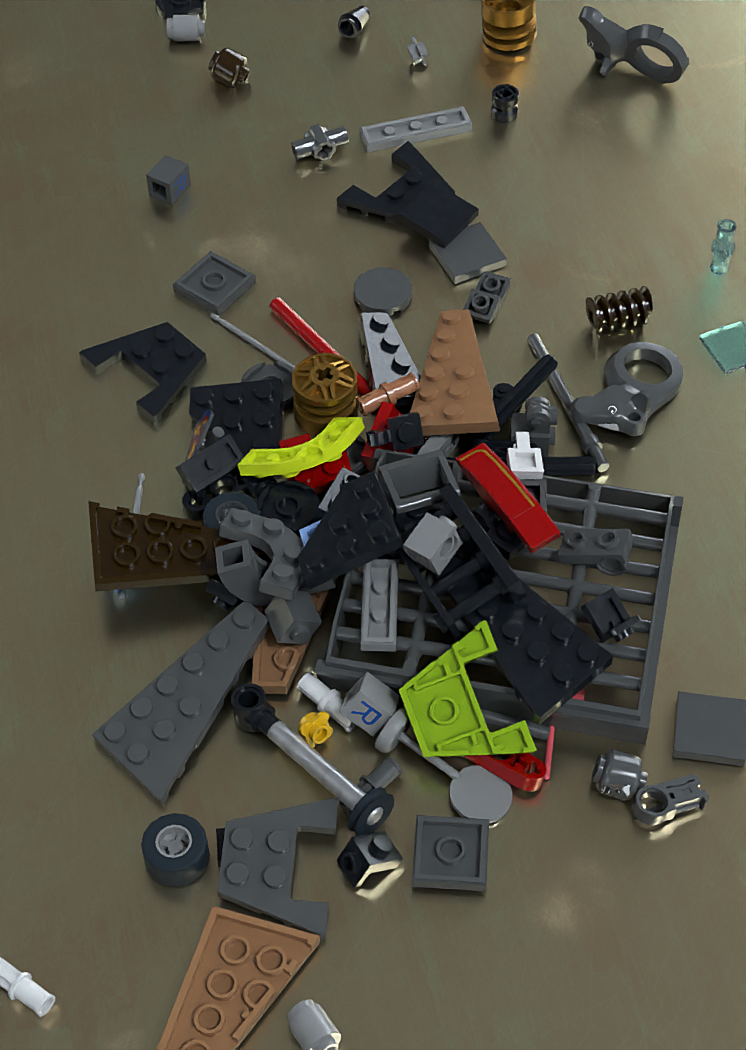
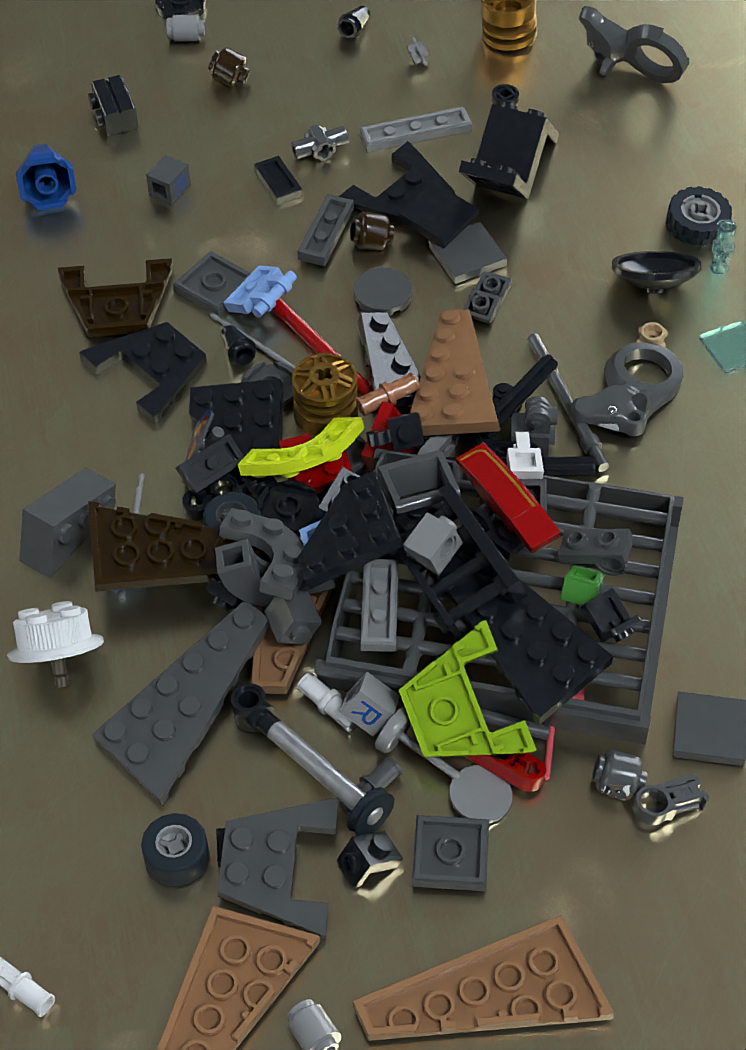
yellow plate [298,711,333,748] -> none
dark brown piece [586,286,653,334] -> none
none -> white piece [7,601,104,688]
none -> blue cone [16,144,77,211]
none -> dark grey wedge [19,468,116,578]
none -> dark brown wing [58,258,173,337]
none -> black brick [88,75,139,136]
none -> black cone [220,325,256,366]
none -> light blue plate [223,265,297,318]
none -> black tile [254,155,303,205]
none -> dark grey plate [297,194,354,266]
none -> dark brown head [350,212,394,251]
none -> medium nougat wing [353,915,614,1041]
none -> black bracket [458,102,559,199]
none -> bright green slope [561,564,605,606]
none -> black dish [612,251,701,294]
none -> tan plate [636,322,668,348]
none -> black wheel [666,186,732,246]

